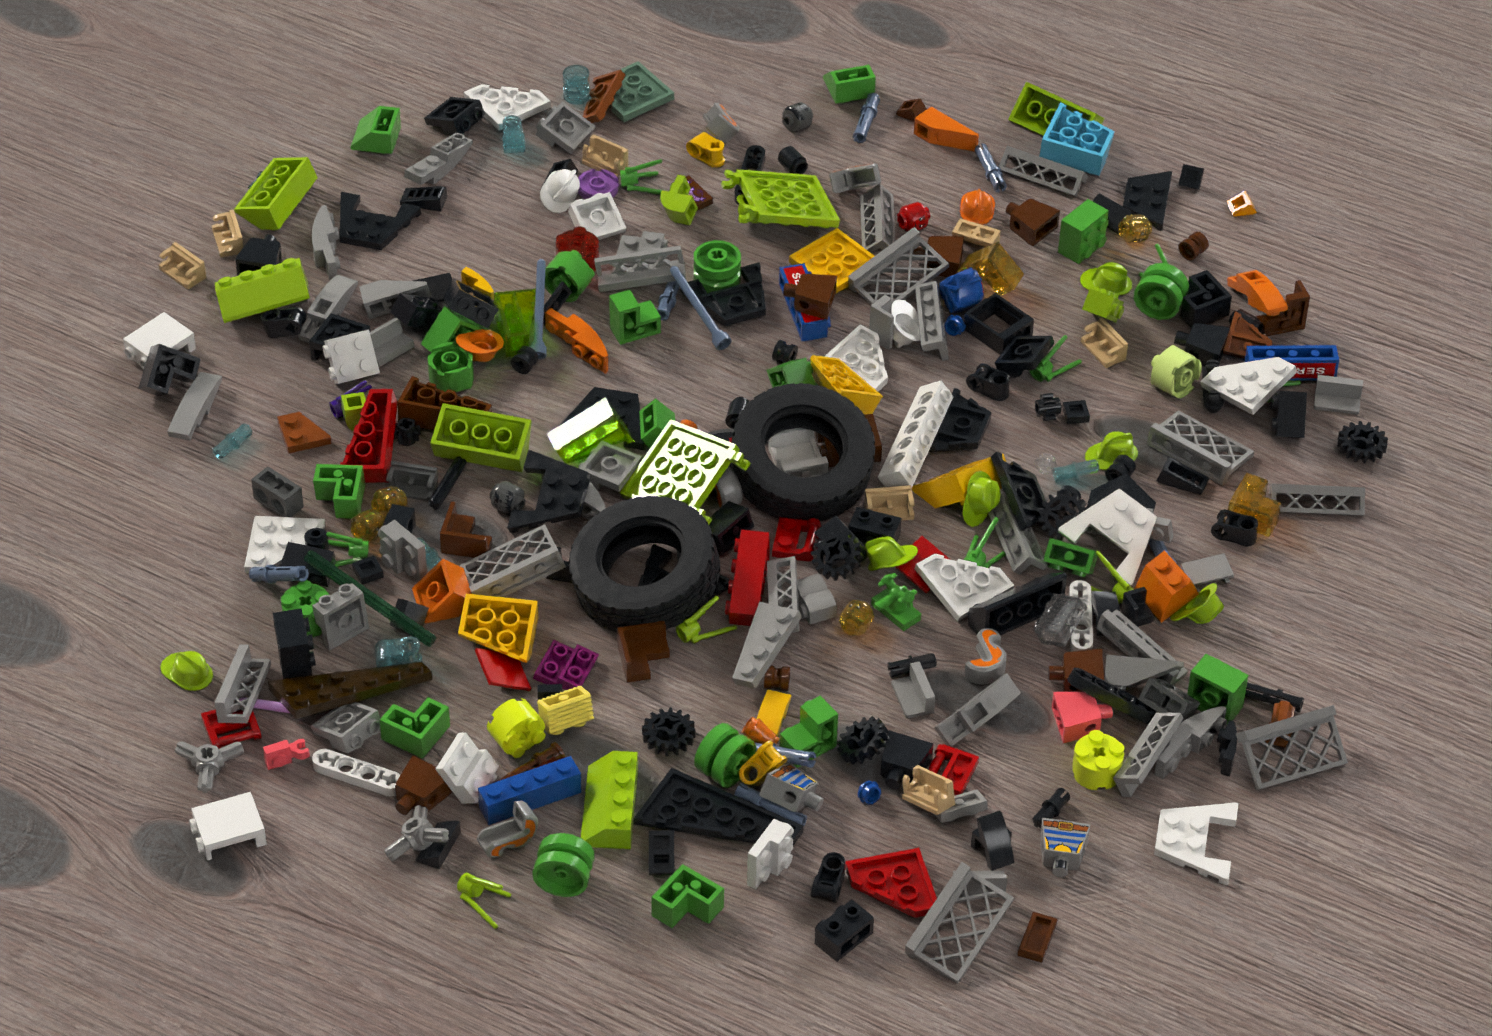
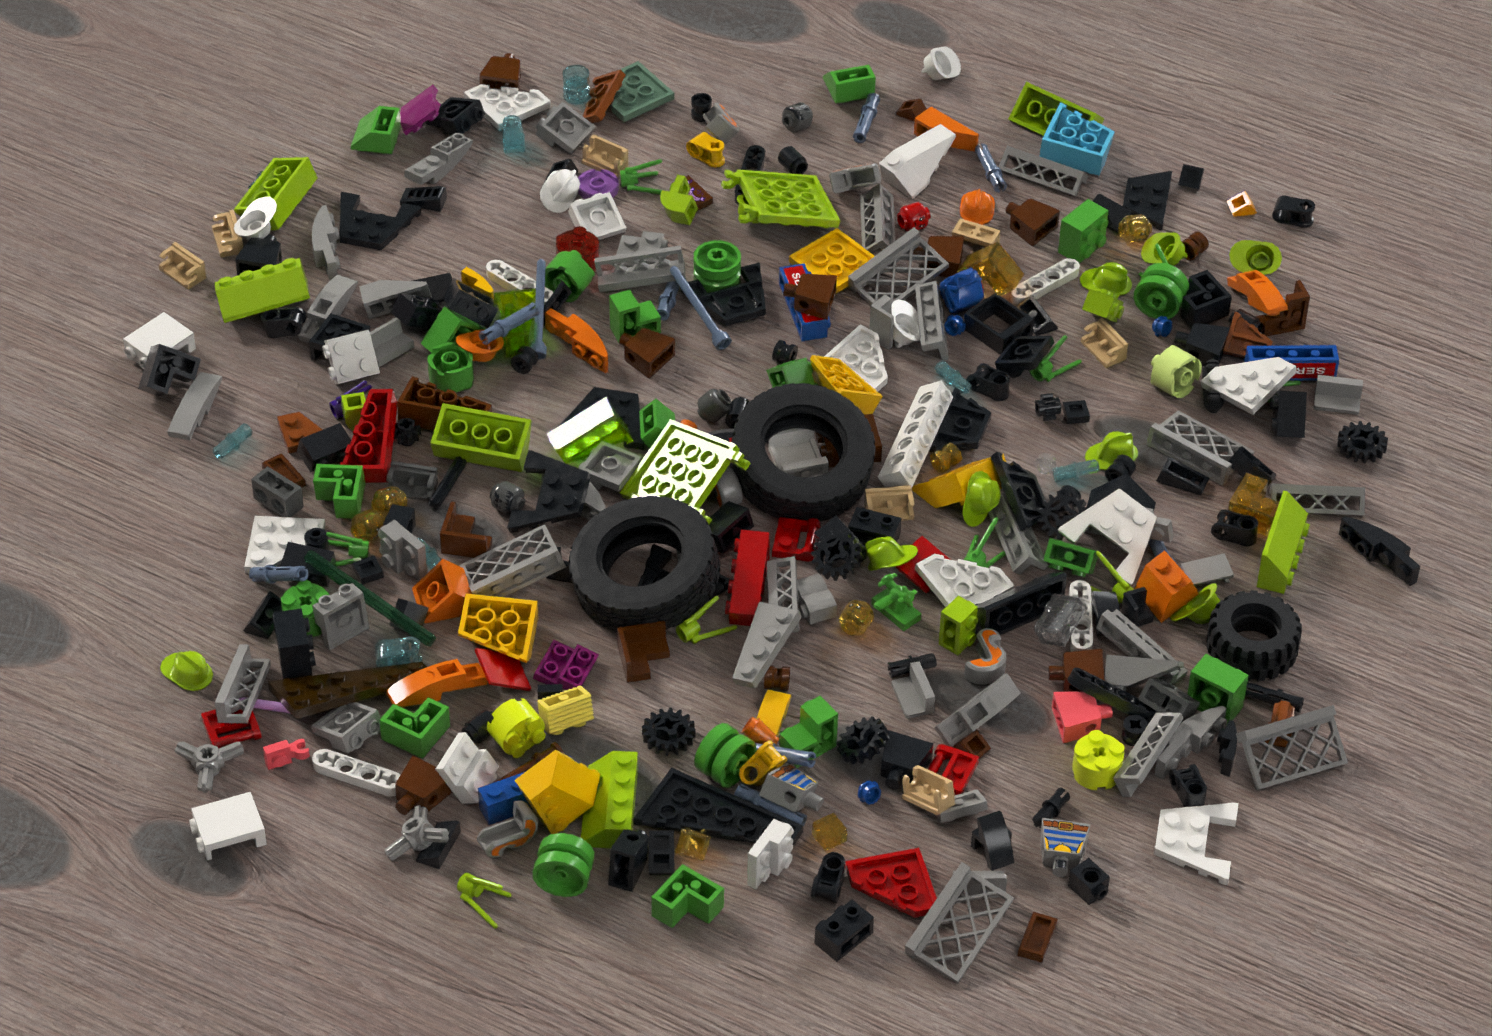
none -> white piece [234,197,277,241]
none -> black slope [243,591,282,639]
none -> reddish brown tile [262,453,306,487]
none -> black brick [297,423,351,472]
none -> orange slope [386,659,487,707]
none -> magenta slope [400,84,441,135]
none -> black brick [462,710,494,744]
none -> reddish brown torso [479,53,521,91]
none -> sand blue pin [479,303,540,345]
none -> white beam [486,260,553,305]
none -> yellow wedge [514,750,600,834]
none -> black torso [608,829,649,892]
none -> reddish brown torso [619,328,675,379]
none -> clear yellow slope [675,828,711,861]
none -> black wheel [691,93,712,122]
none -> dark grey head [697,388,731,422]
none -> clear yellow slope [812,812,847,851]
none -> white wedge [879,124,956,200]
none -> white piece [921,47,961,80]
none -> clear yellow wheel [930,443,962,474]
none -> clear light blue axle [935,361,971,394]
none -> lime brick [939,595,978,656]
none -> reddish brown slope [953,729,991,758]
none -> white beam [1010,258,1080,306]
none -> black slope [1016,294,1058,336]
none -> black brick [1068,858,1110,905]
none -> black wheel [1121,715,1148,746]
none -> lime piece [1141,232,1188,266]
none -> blue plate [1152,316,1172,337]
none -> black piece [1169,764,1207,807]
none -> black tyre [1206,590,1302,682]
none -> black slope [1228,446,1277,492]
none -> lime piece [1229,240,1282,275]
none -> lime slope [1256,490,1310,594]
none -> black piece [1272,195,1315,228]
none -> black slope [1339,516,1420,586]

